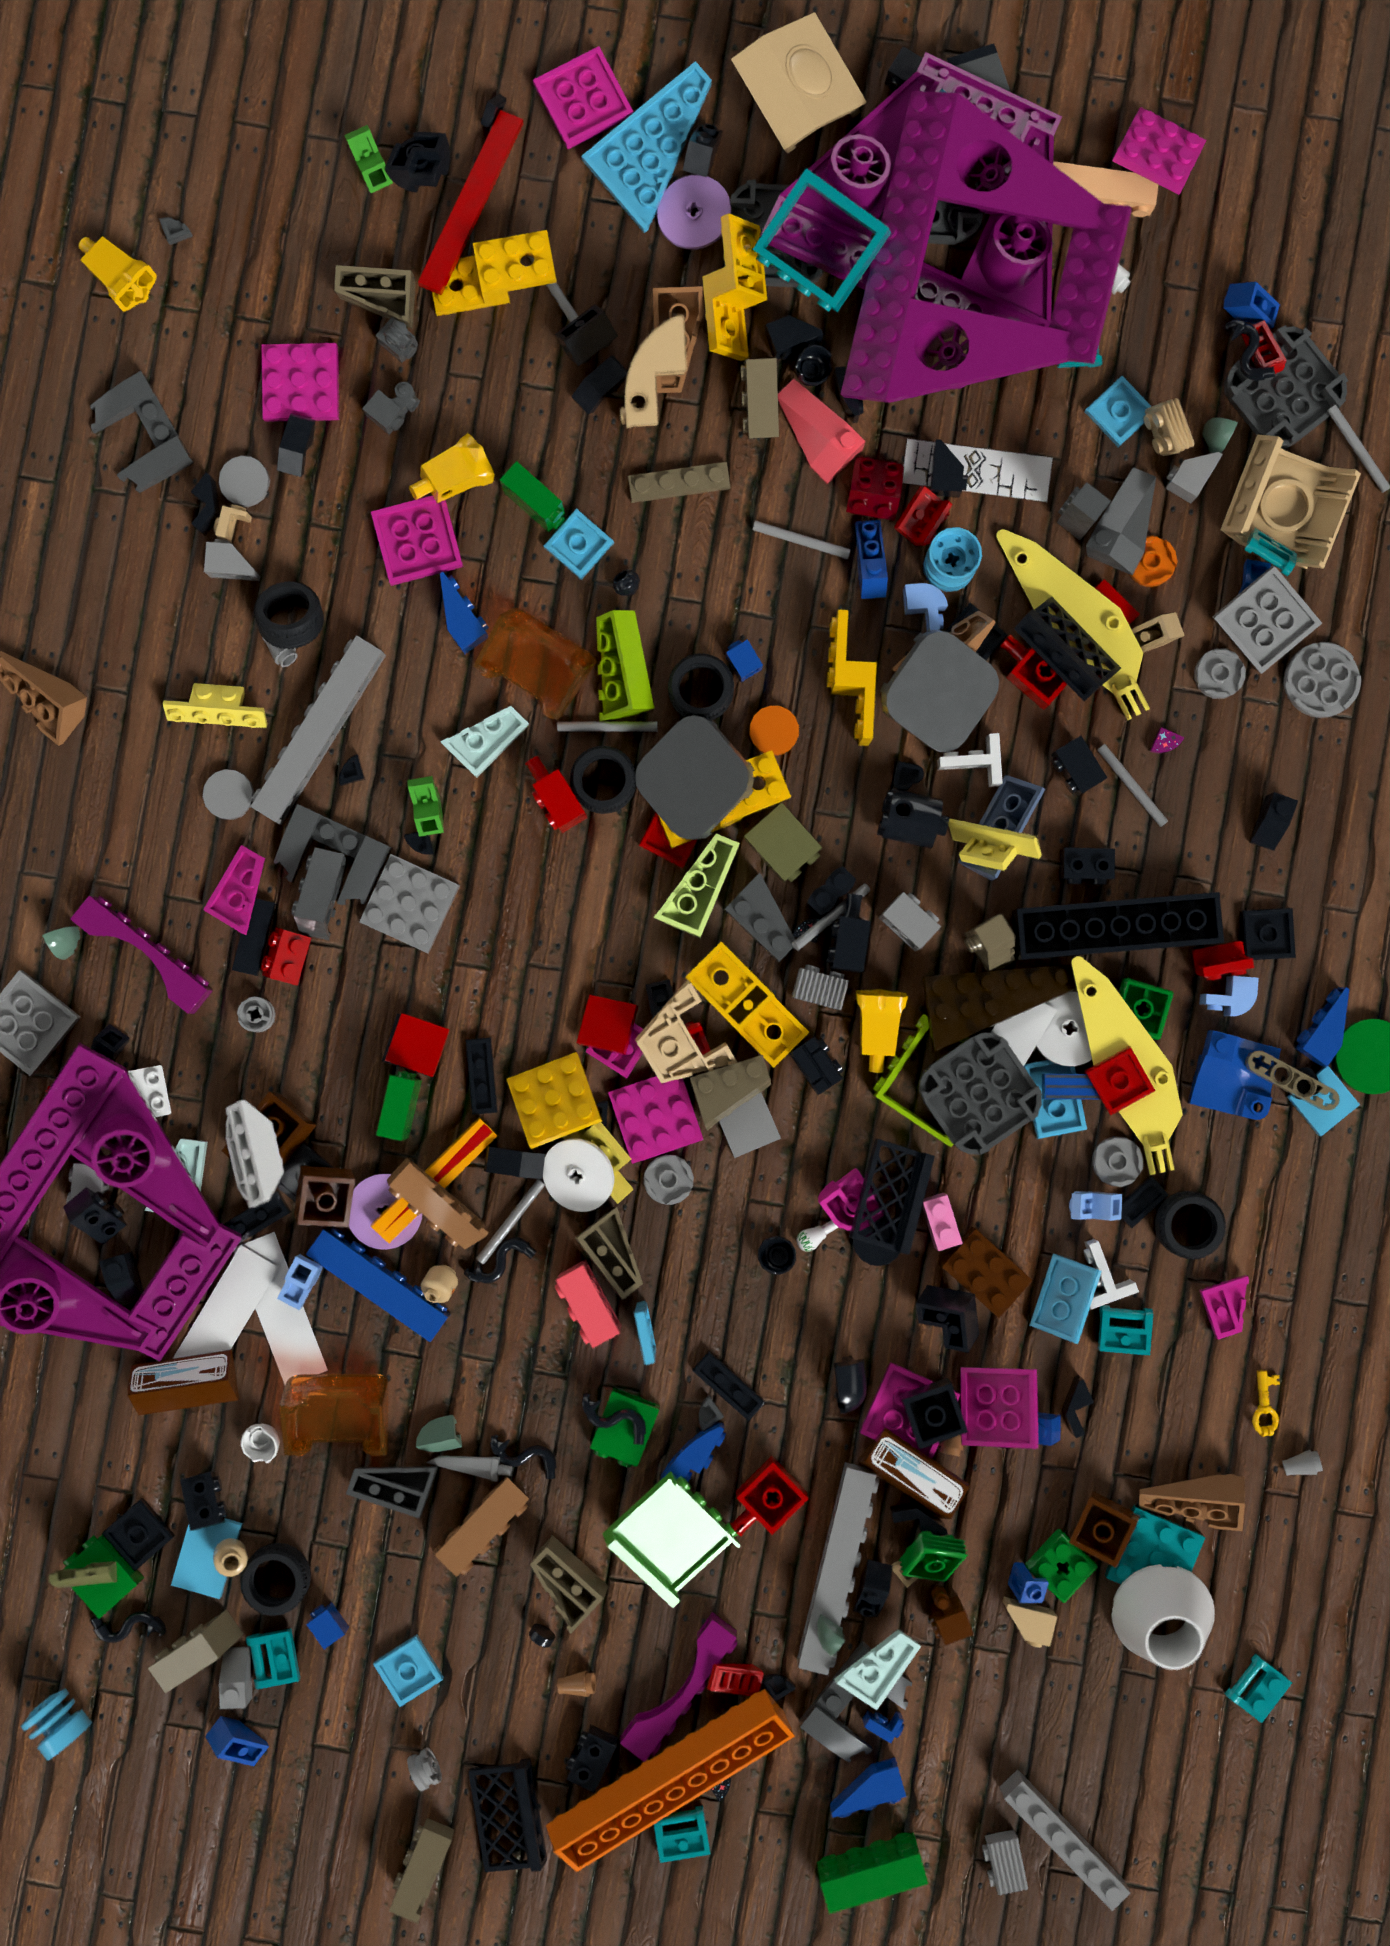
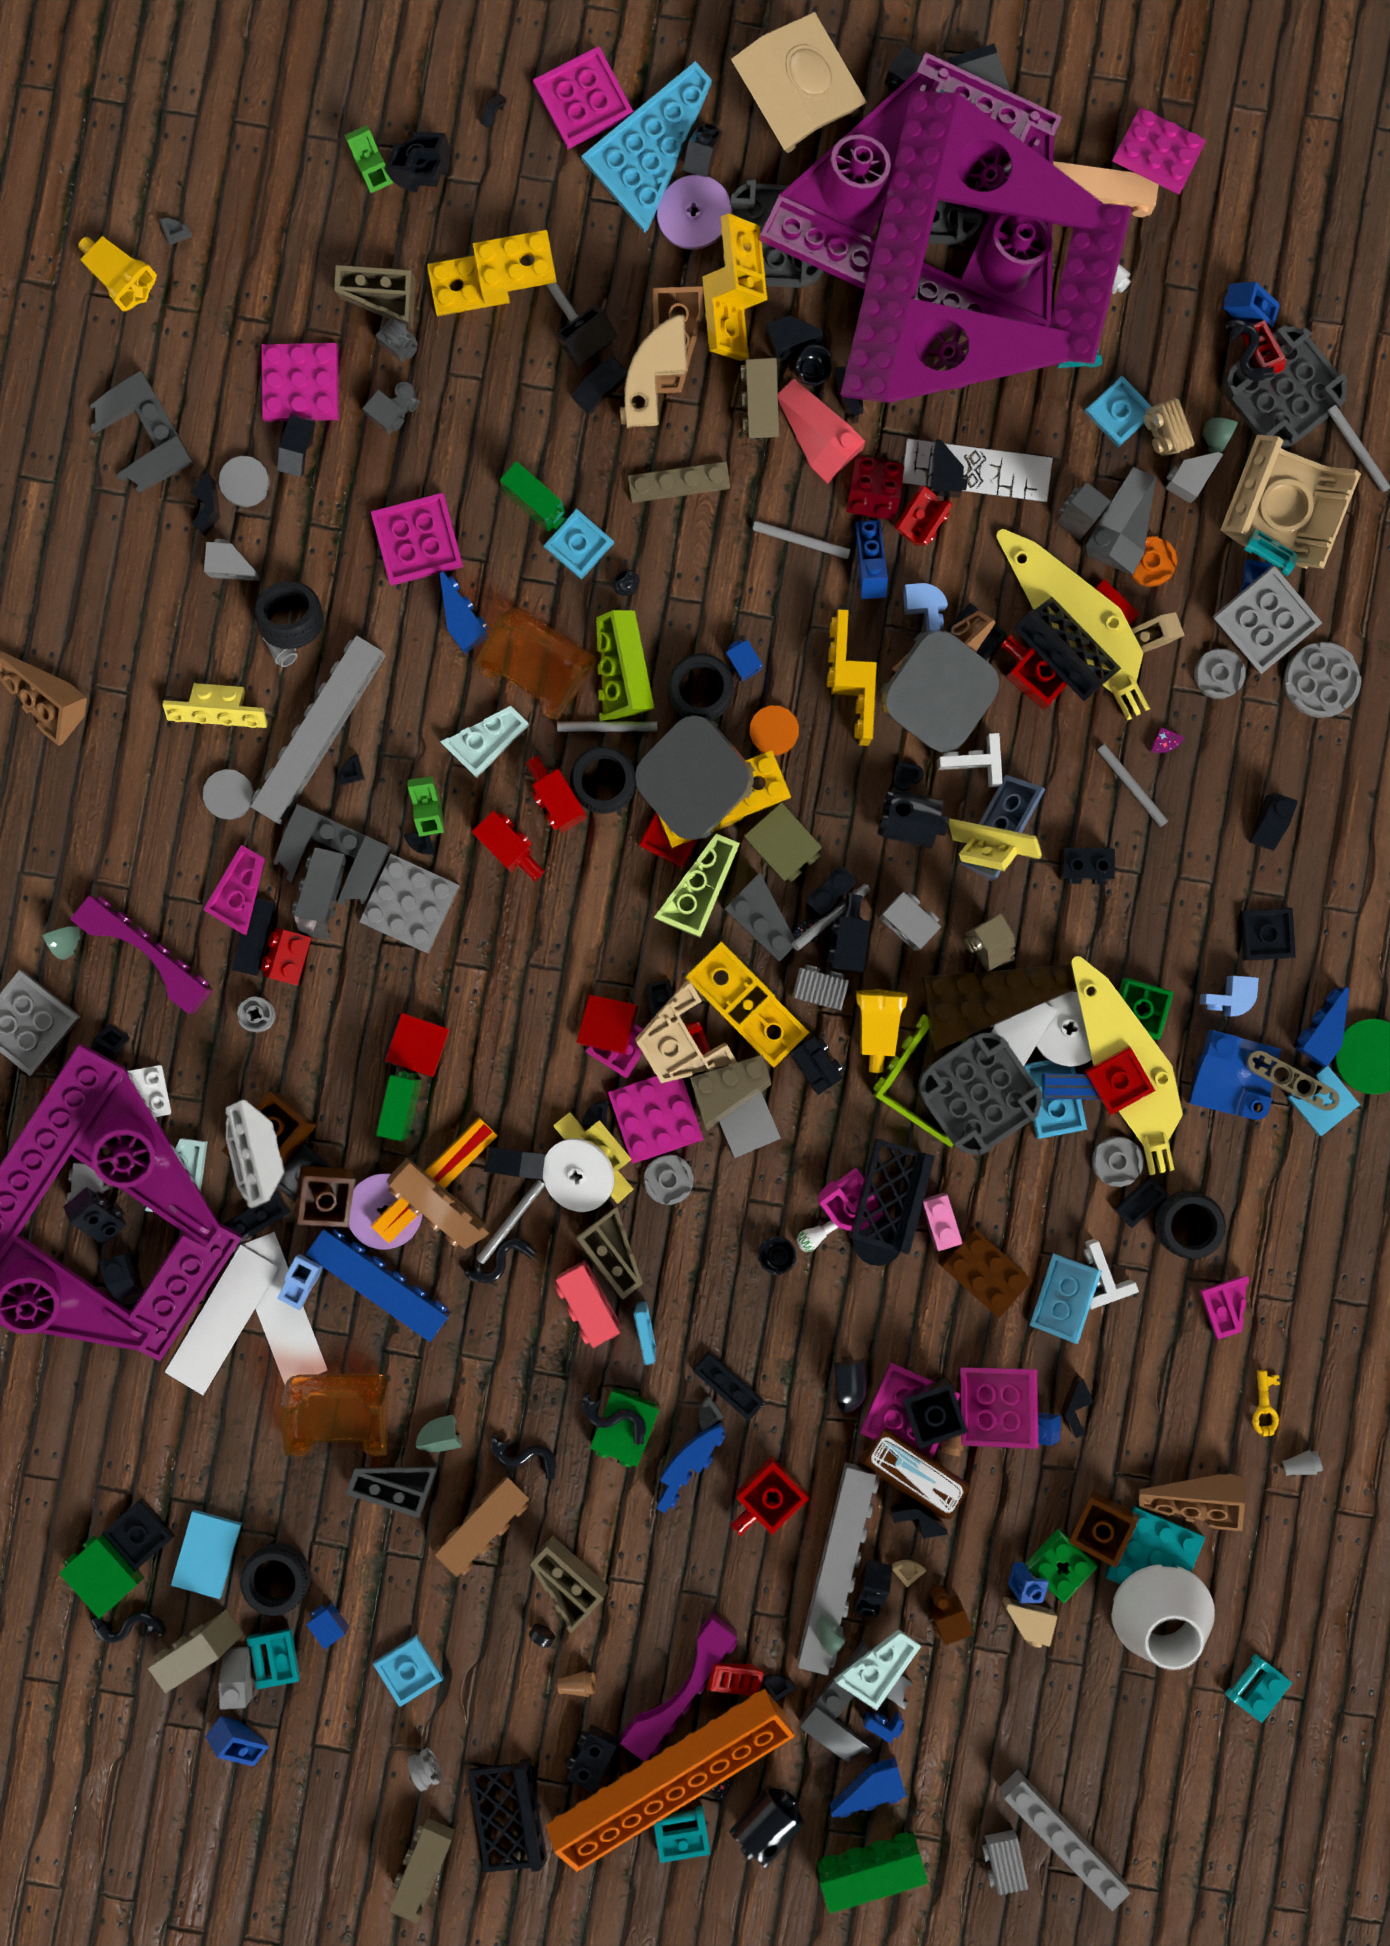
medium azure wheel [20,1688,92,1761] -> none
olive slope [49,1561,117,1588] -> none
reddish brown slope [127,1349,239,1415] -> none
black brick [180,1471,227,1531] -> none
tan head [213,1538,248,1577] -> none
tan bracket [214,505,252,543] -> none
white hair [240,1424,280,1463] -> none
yellow piece [409,433,495,503] -> none
red tile [418,110,524,296] -> none
tan head [420,1265,458,1303] -> none
light grey bar [426,1456,512,1482] -> none
black tile [465,1037,498,1115] -> none
yellow plate [507,1052,602,1149] -> none
panel [602,1471,741,1608] -> none
teal window [753,168,891,312] -> none
green brick [899,1531,968,1582] -> none
black brick [916,1285,979,1353] -> none
medium azure wheel [923,527,982,592] -> none
black brick [1012,892,1224,960] -> none
black brick [1051,735,1107,797] -> none
light blue brick [1069,1191,1122,1221] -> none
teal plate [1098,1305,1153,1355] -> none
red bracket [1192,941,1254,980] -> none
none -> red brick [472,811,545,882]
none -> black cylinder [729,1786,804,1868]

